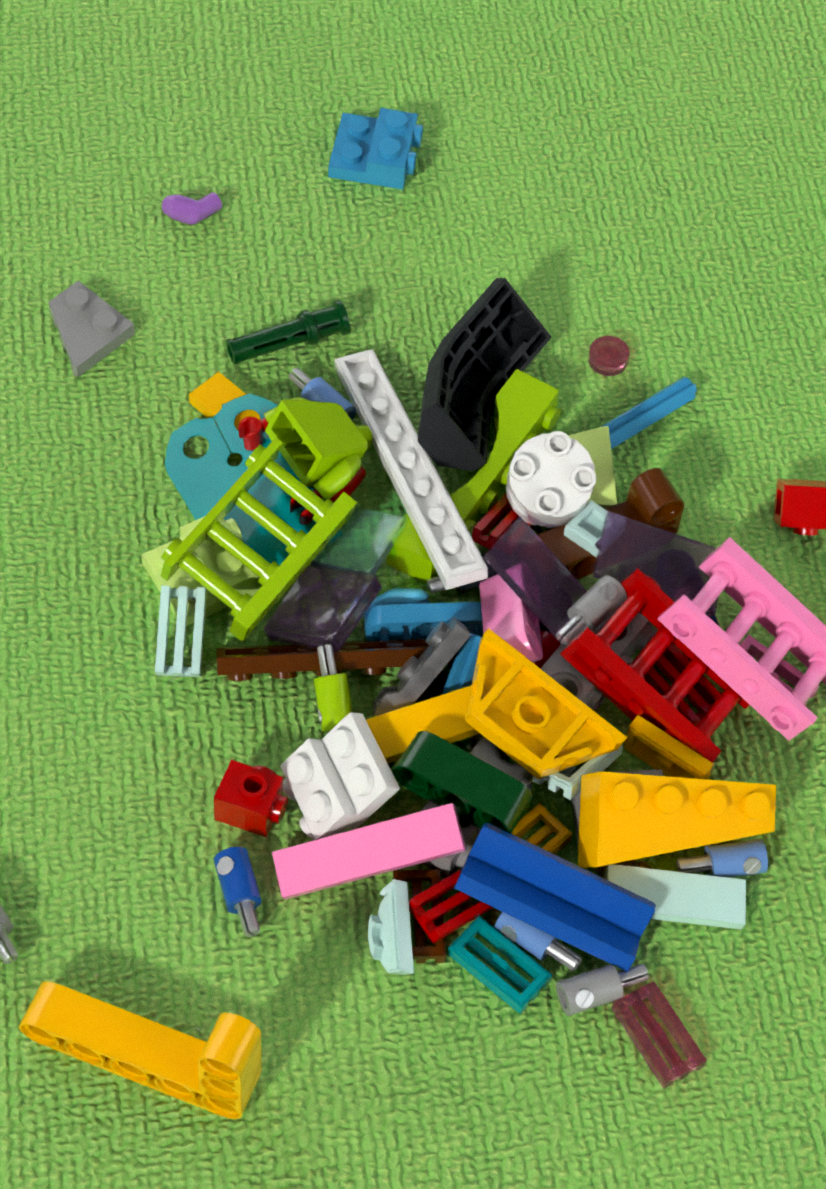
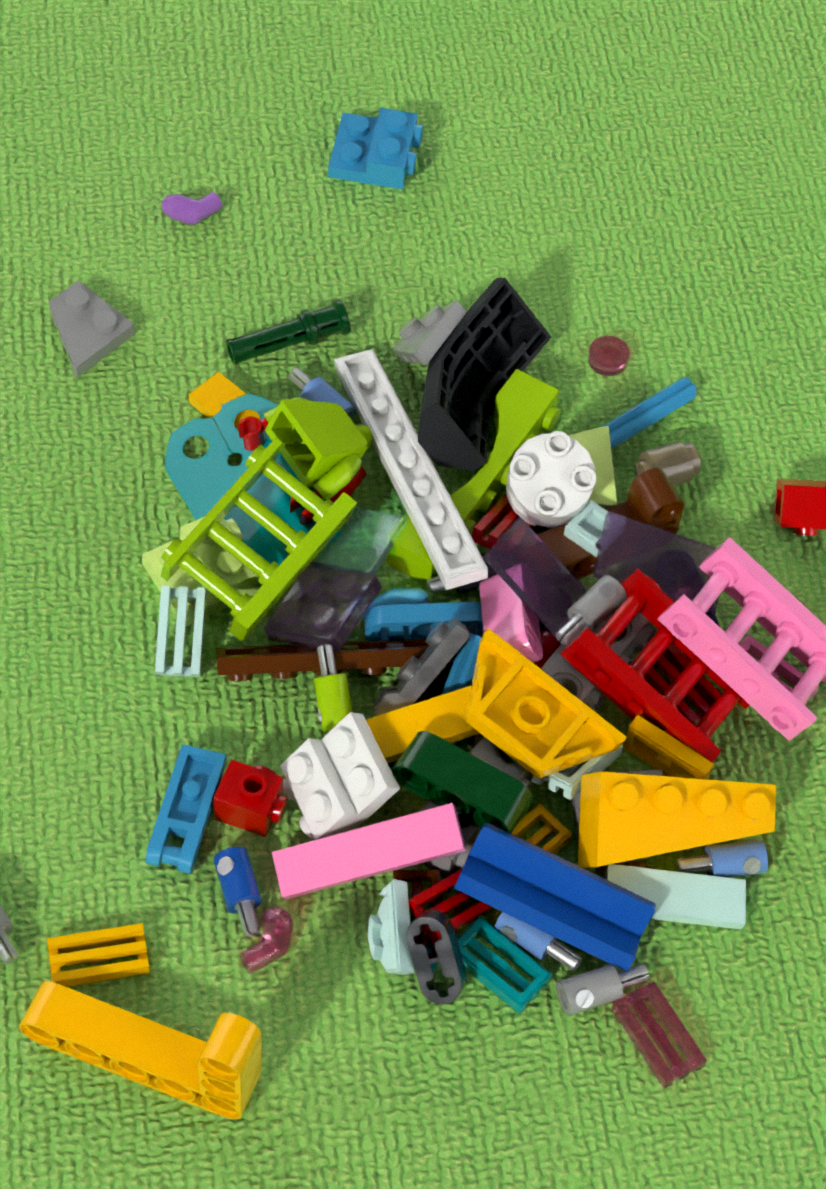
none -> yellow tile [47,923,150,987]
none -> dark azure plate [145,744,227,874]
none -> clear pink arm [239,907,294,974]
none -> light grey wing [392,300,467,365]
none -> black beam [406,910,467,1004]
none -> dark tan brick [635,441,701,486]

